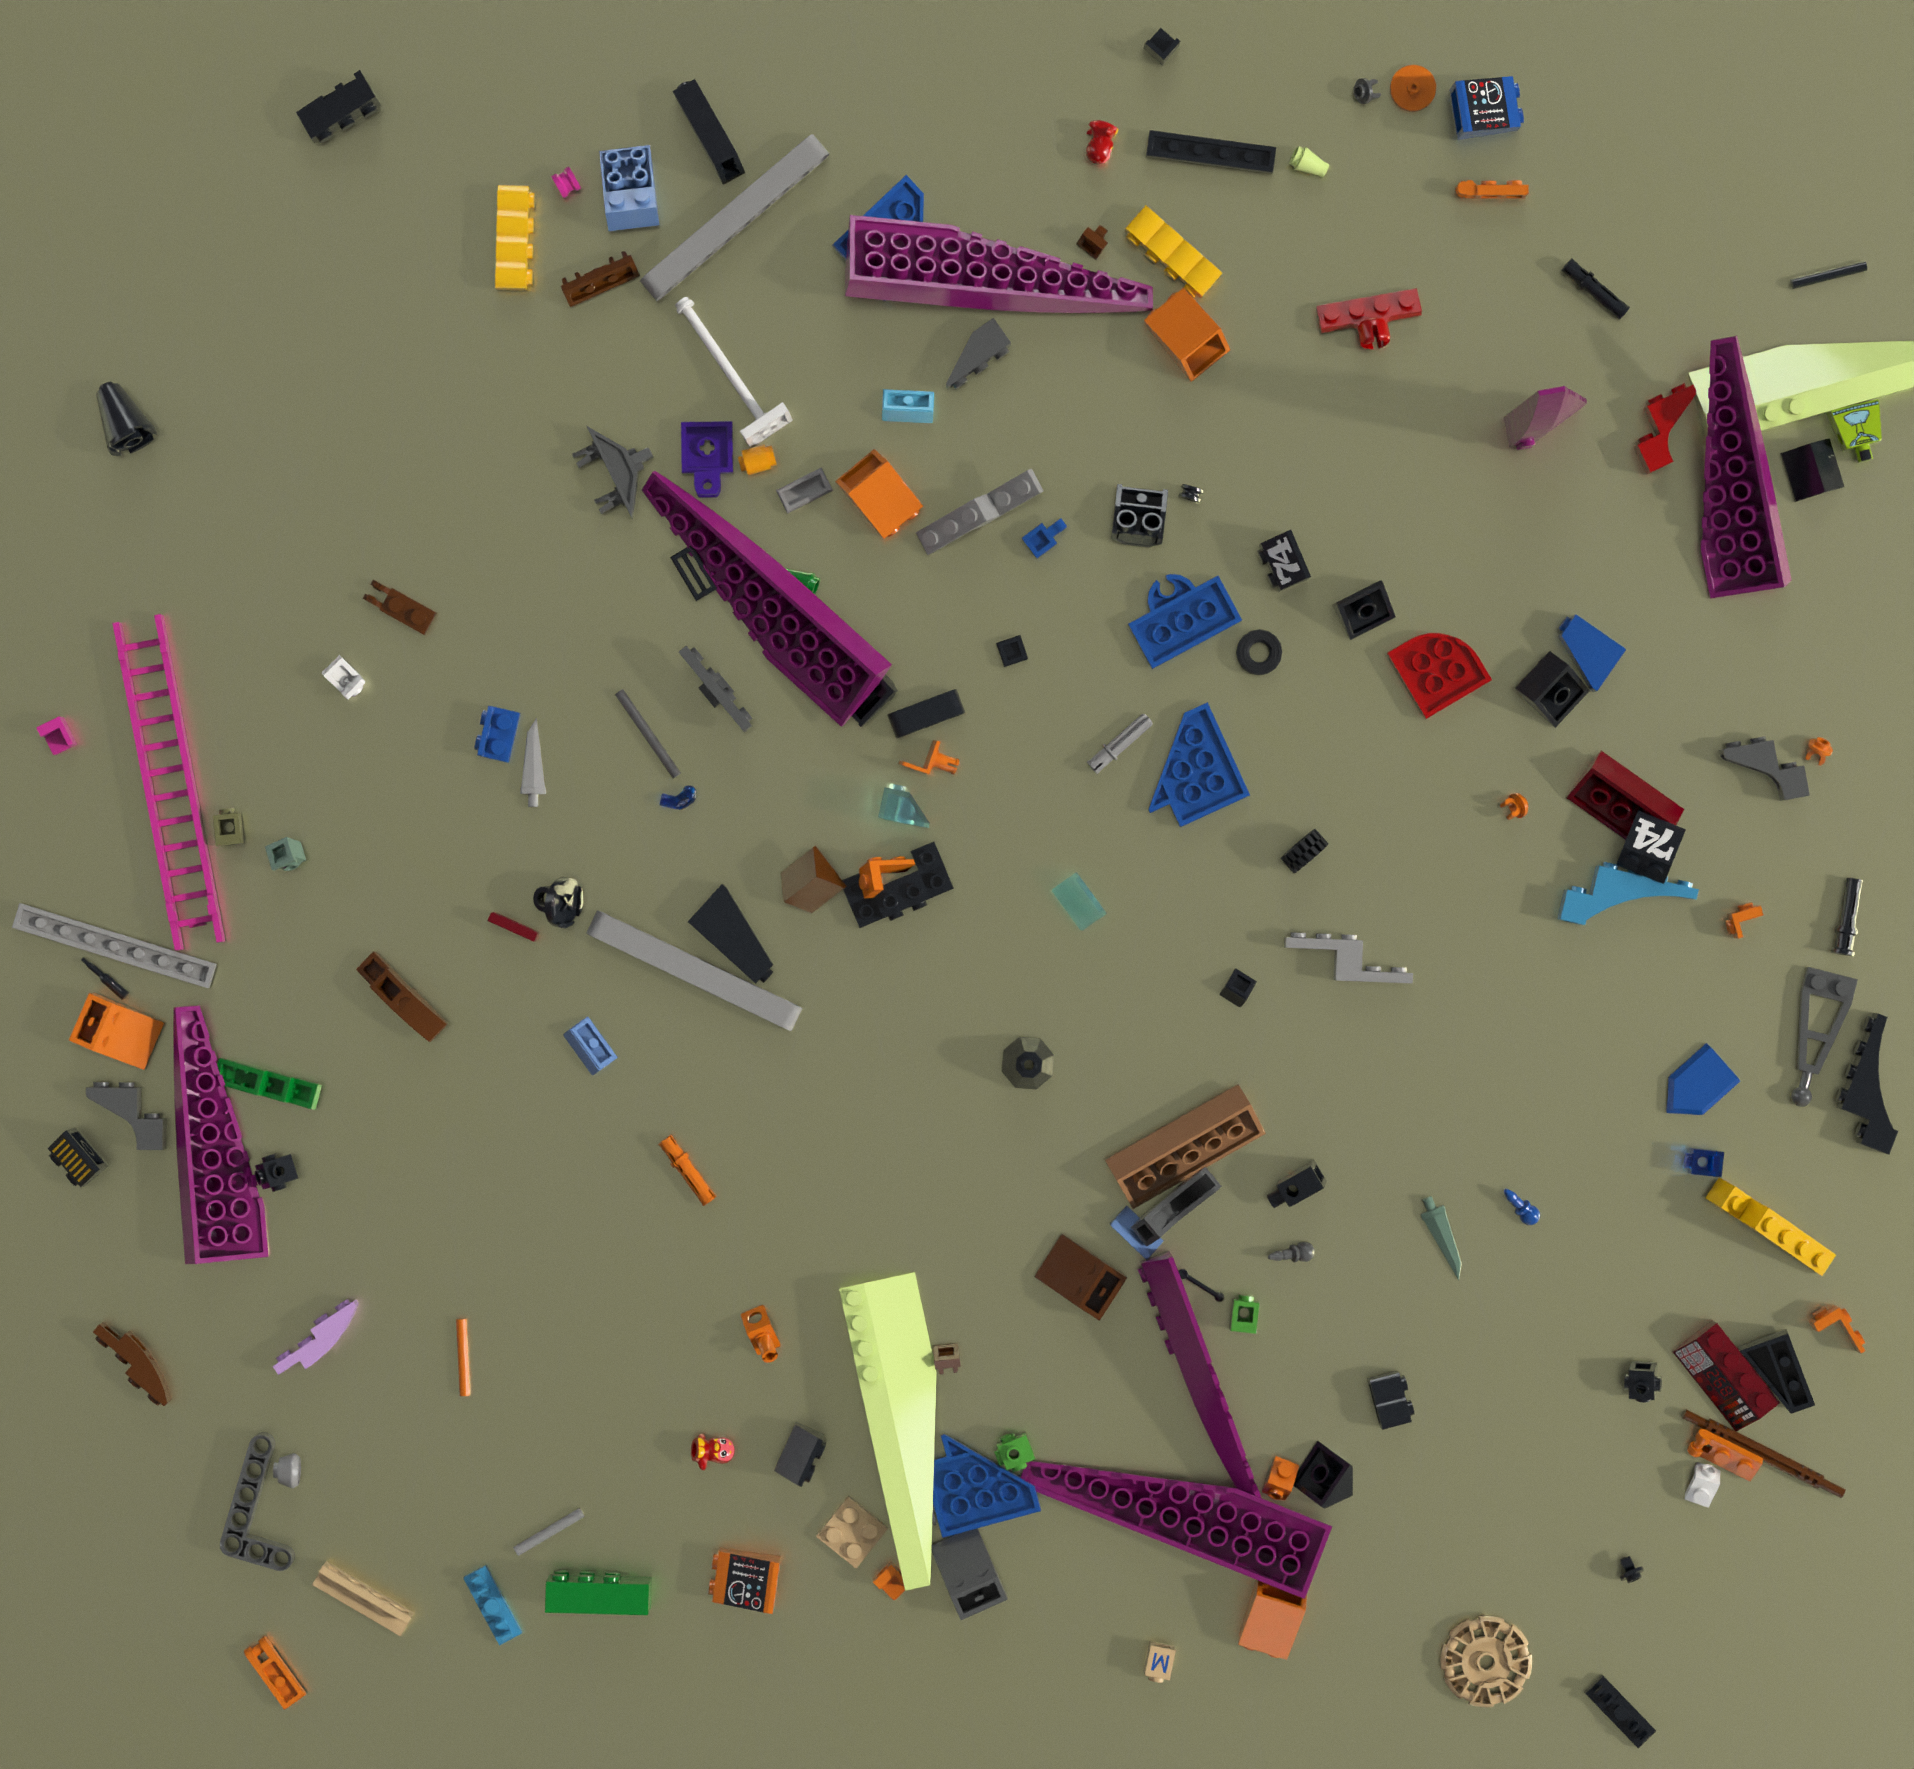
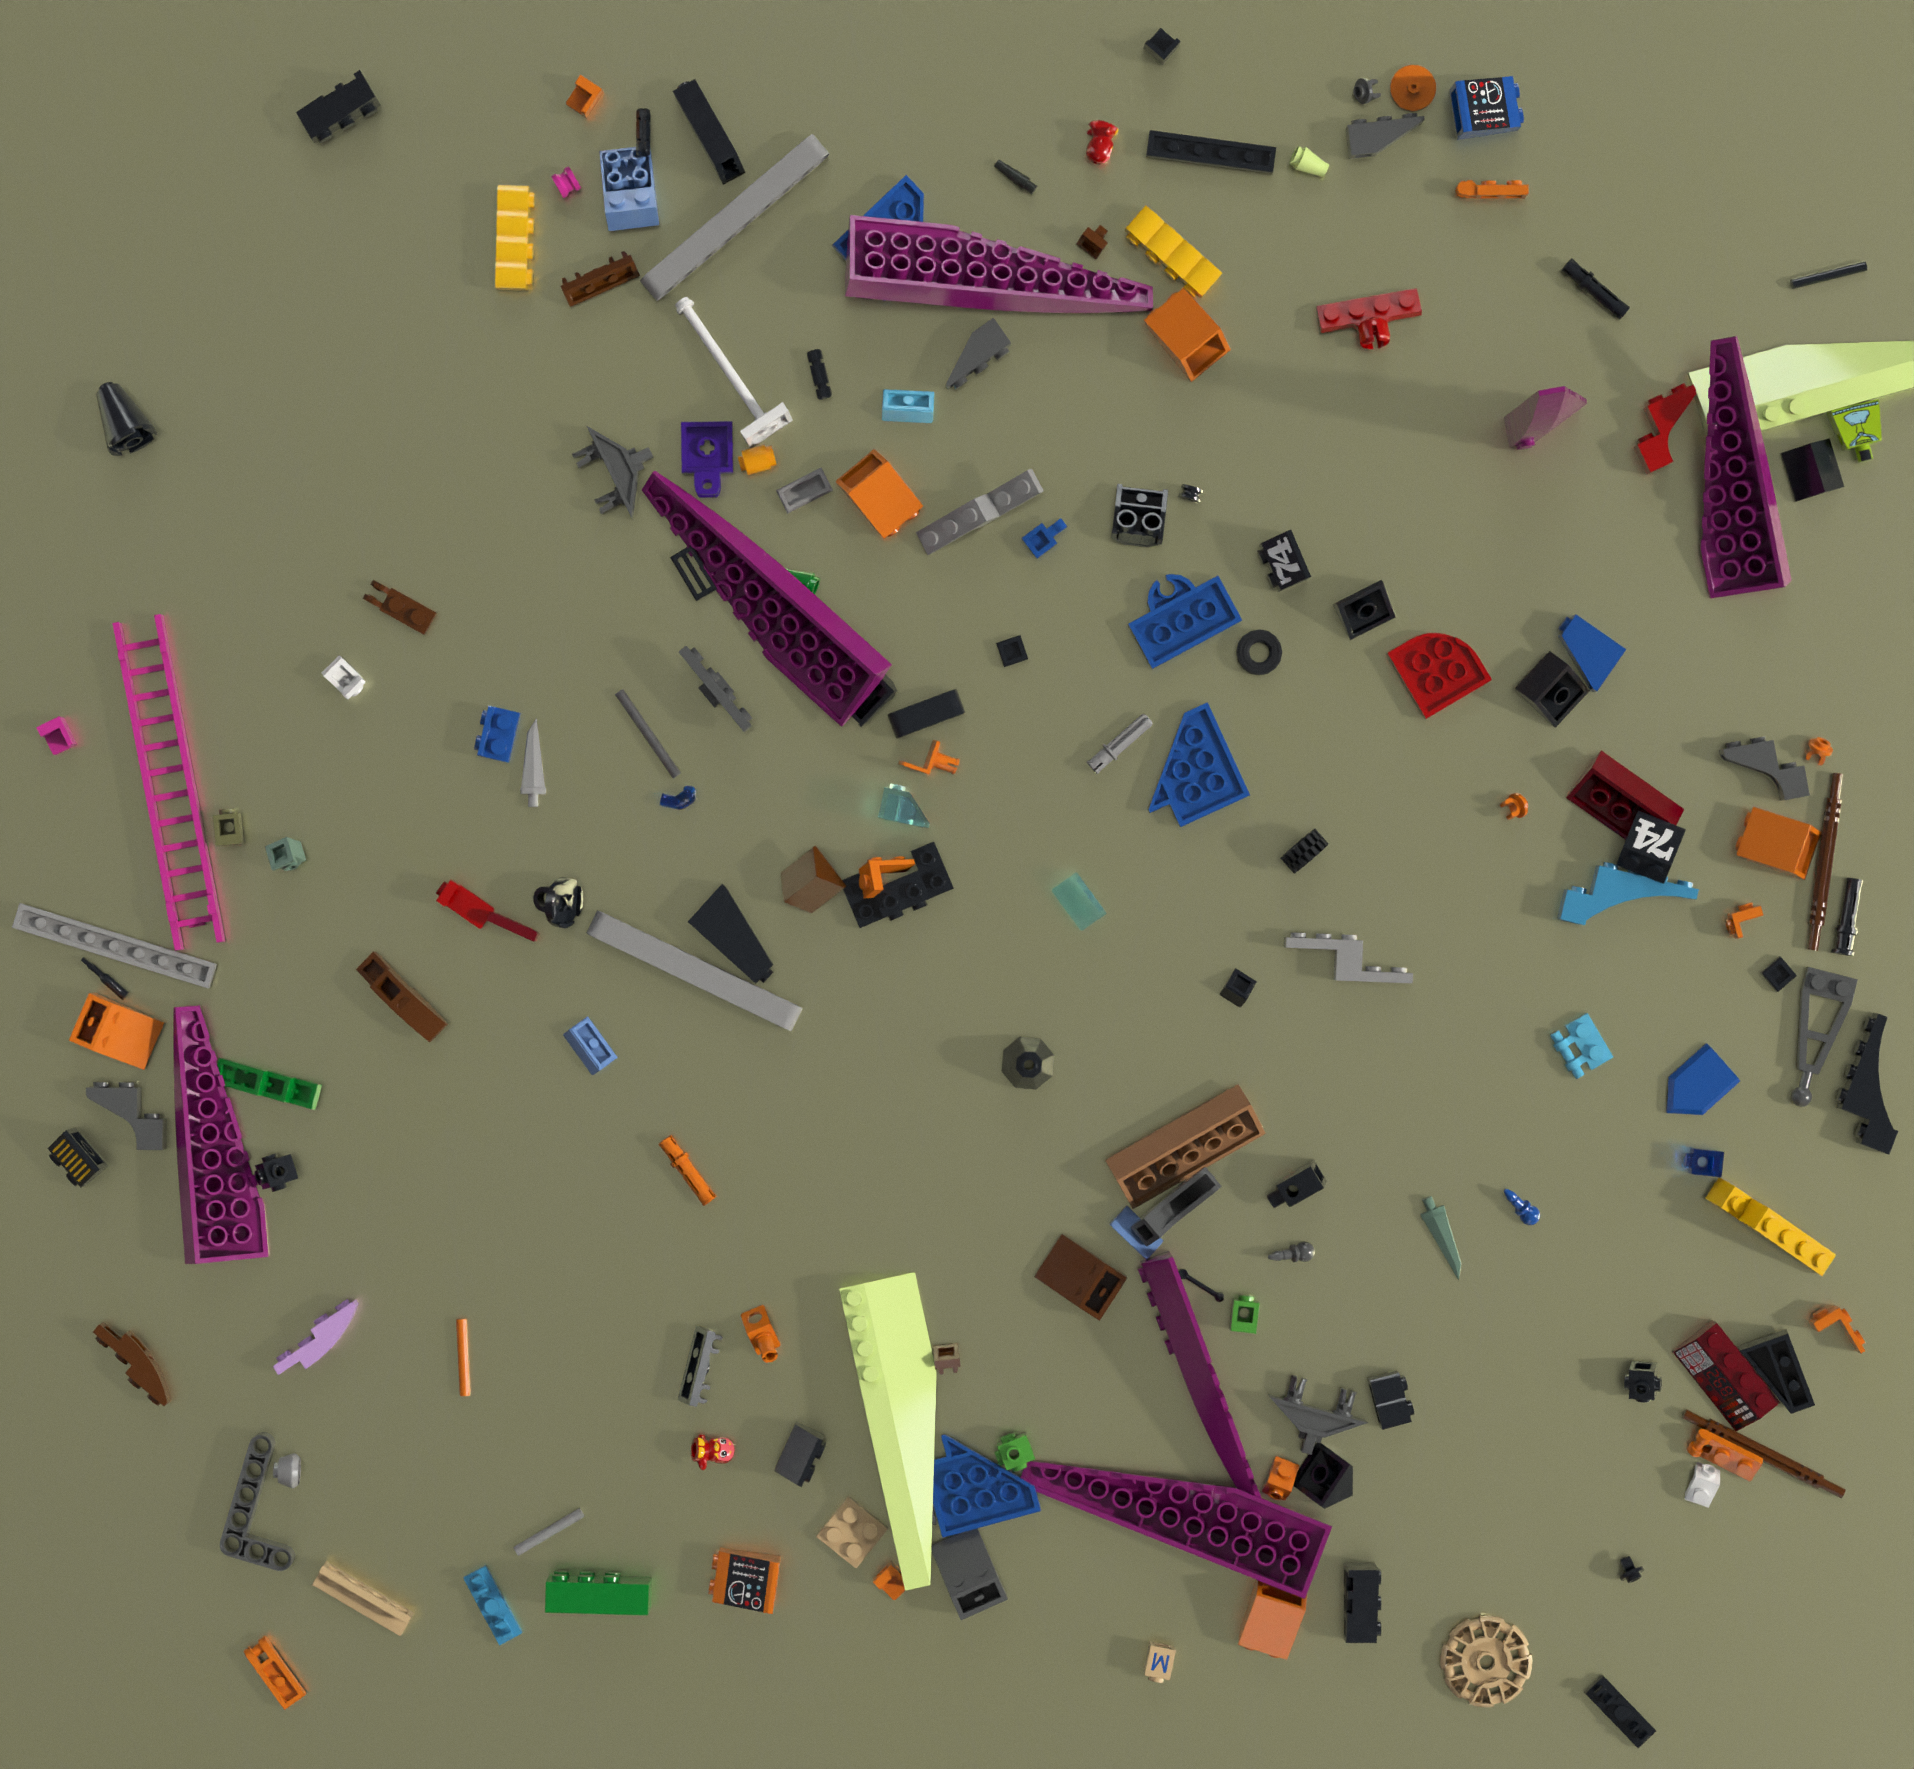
none -> red bracket [436,880,495,929]
none -> orange panel [566,75,603,118]
none -> black axle [636,108,650,157]
none -> plate [678,1326,723,1407]
none -> black axle [807,349,832,400]
none -> pearl dark grey animal [994,160,1038,194]
none -> dark grey connector [1268,1375,1368,1455]
none -> black wedge [1344,1563,1381,1643]
none -> dark grey slope [1346,113,1425,159]
none -> medium azure plate [1550,1013,1613,1079]
none -> orange slope [1736,807,1822,880]
none -> black tile [1760,956,1797,992]
none -> reddish brown axle [1808,773,1843,951]

